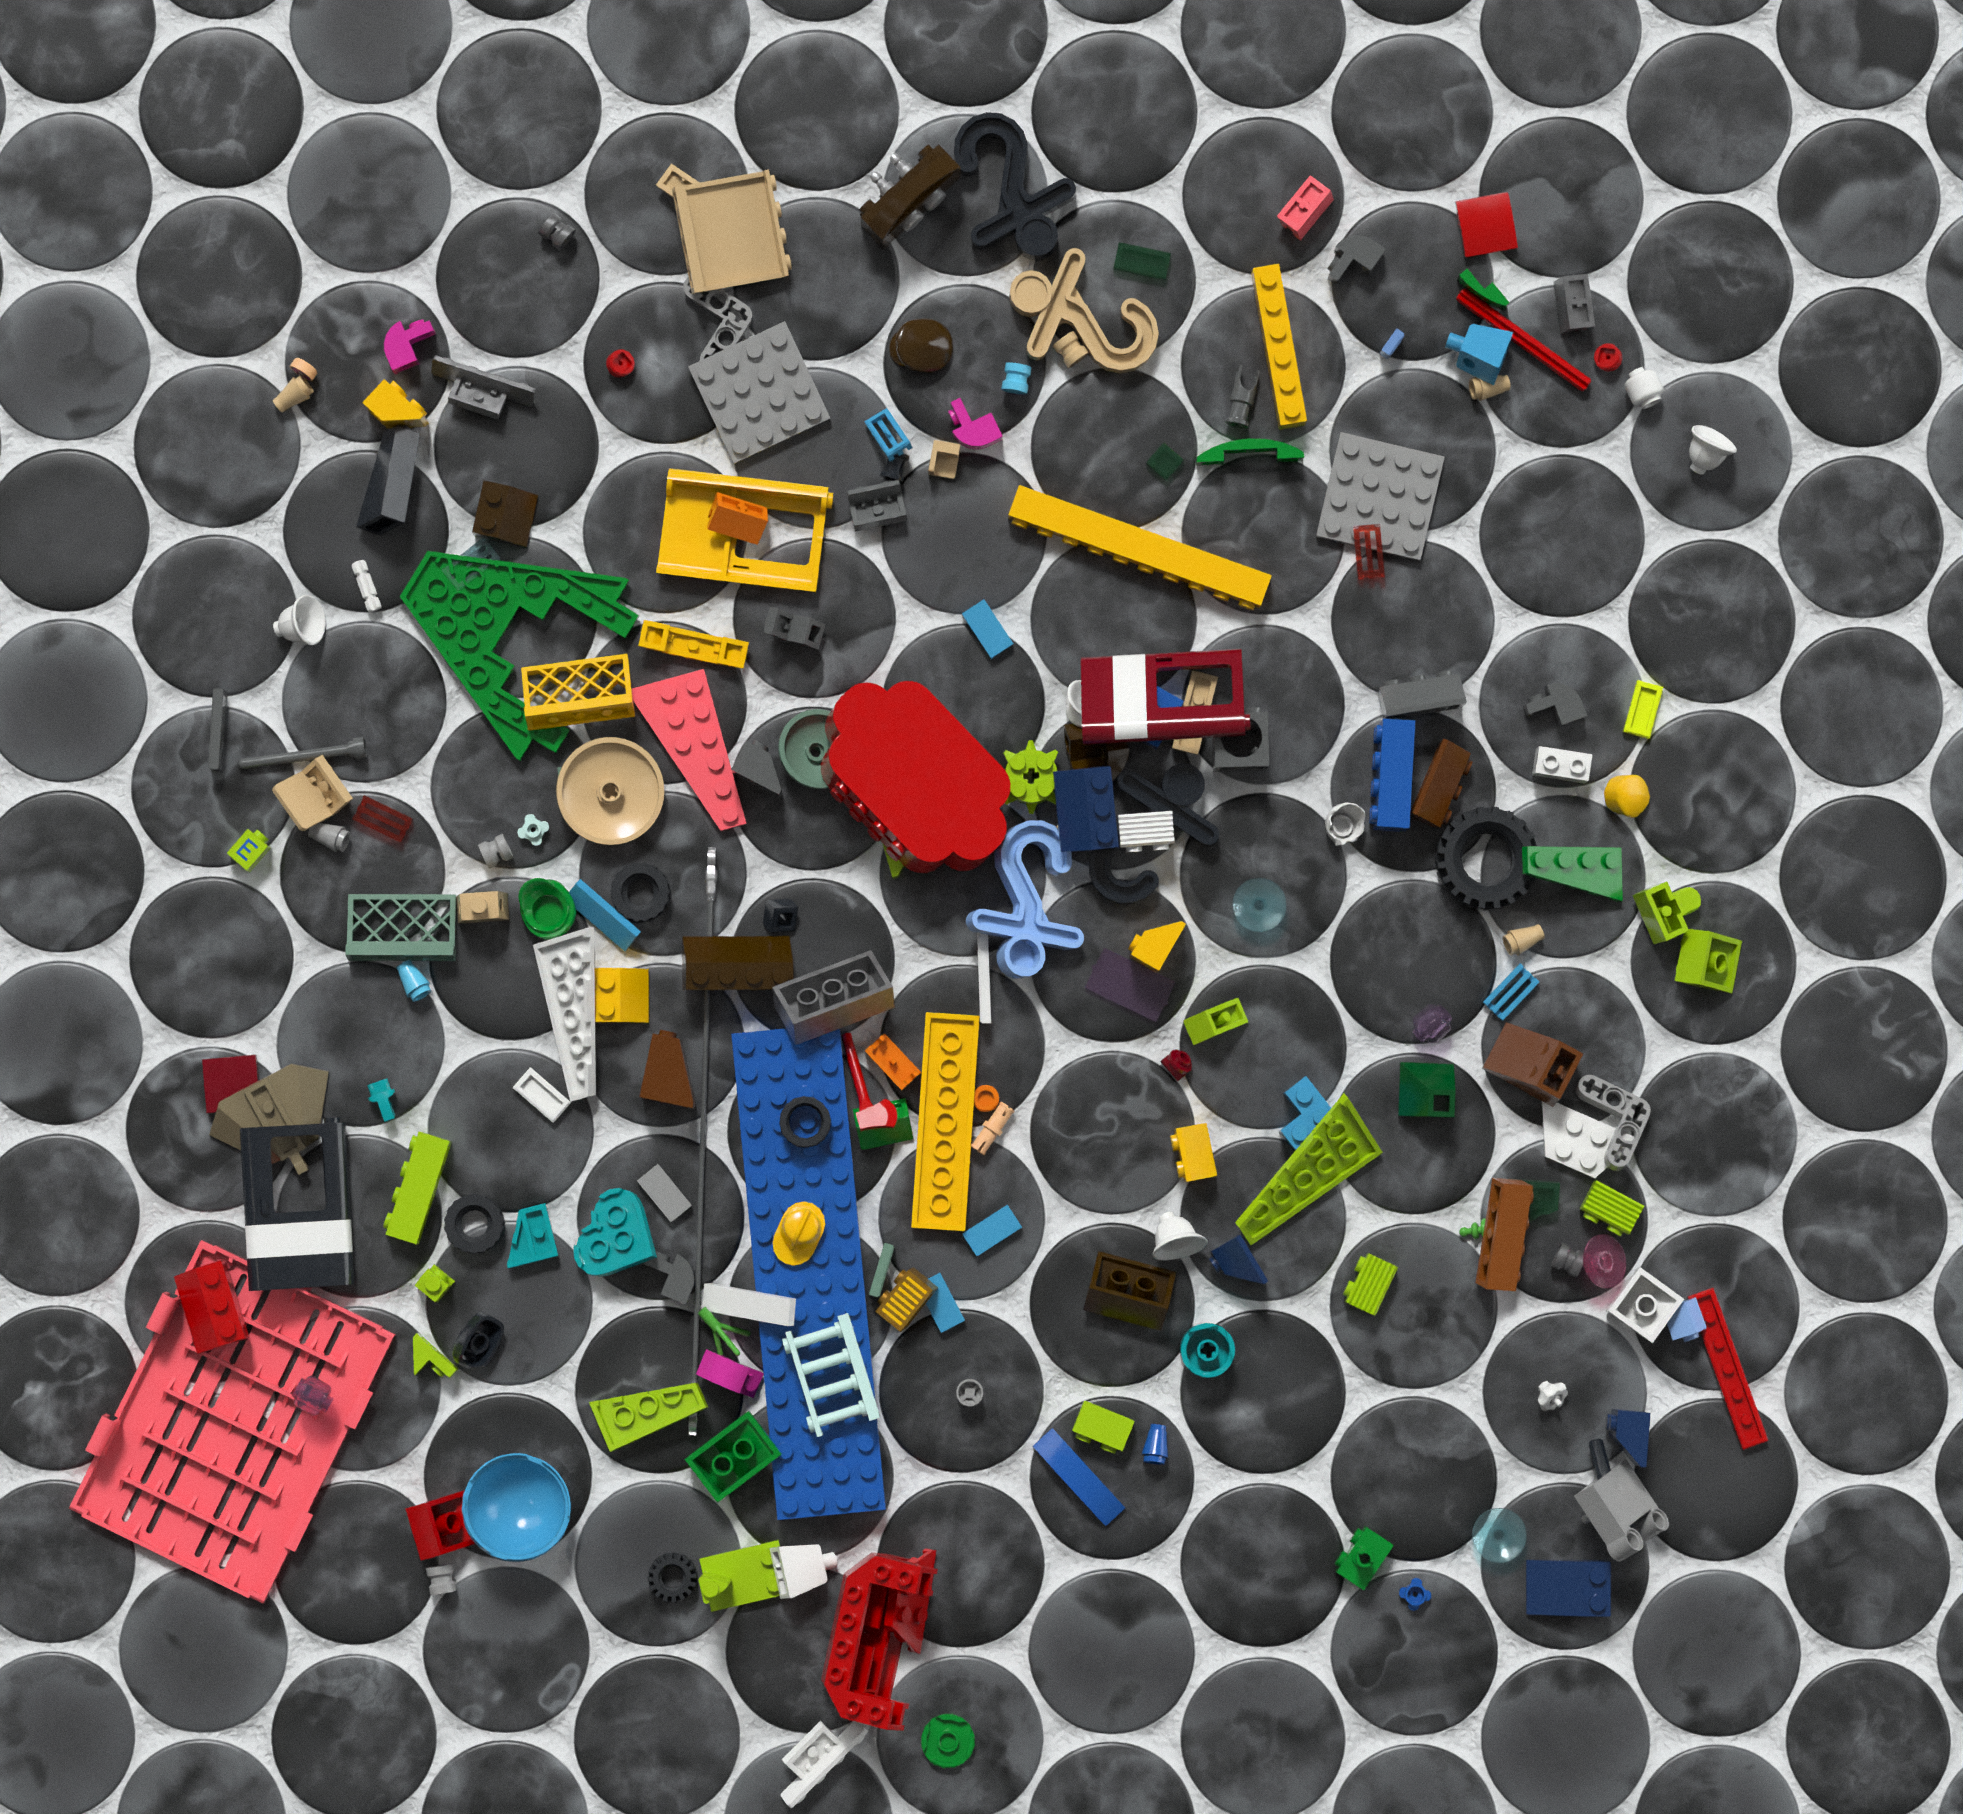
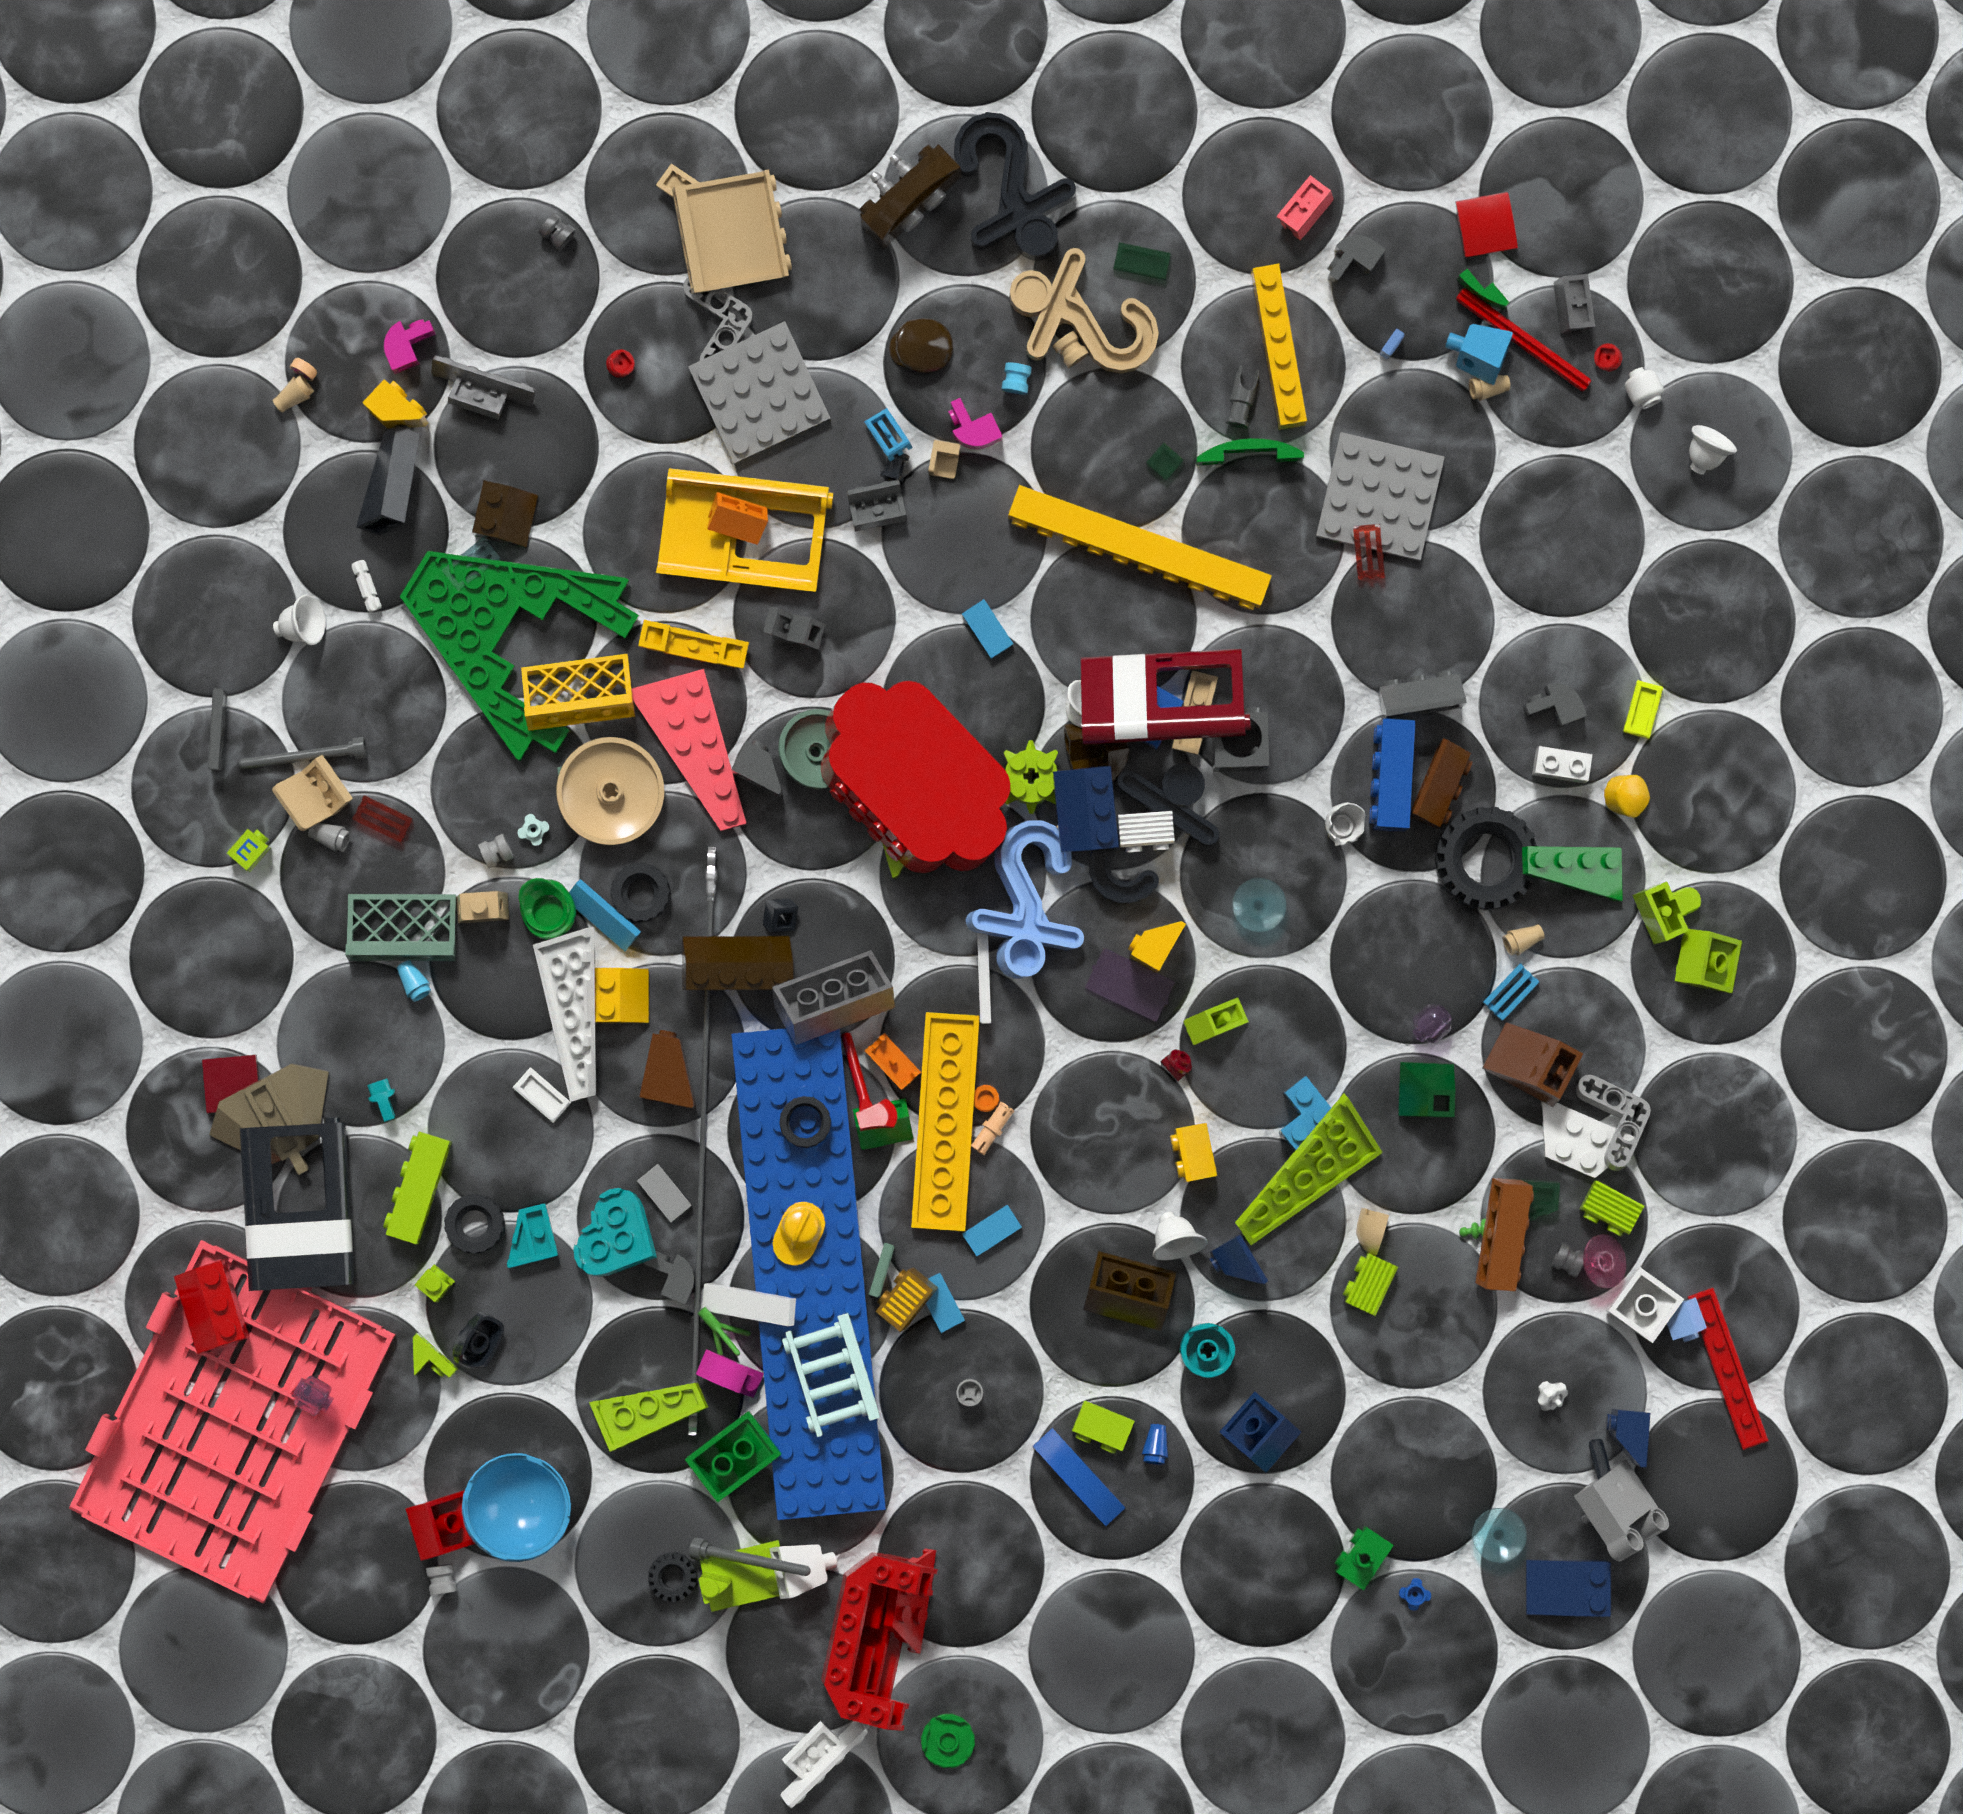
none -> dark grey piece [689,1537,811,1576]
none -> dark blue slope [1220,1391,1301,1473]
none -> tan brick [1356,1208,1389,1256]

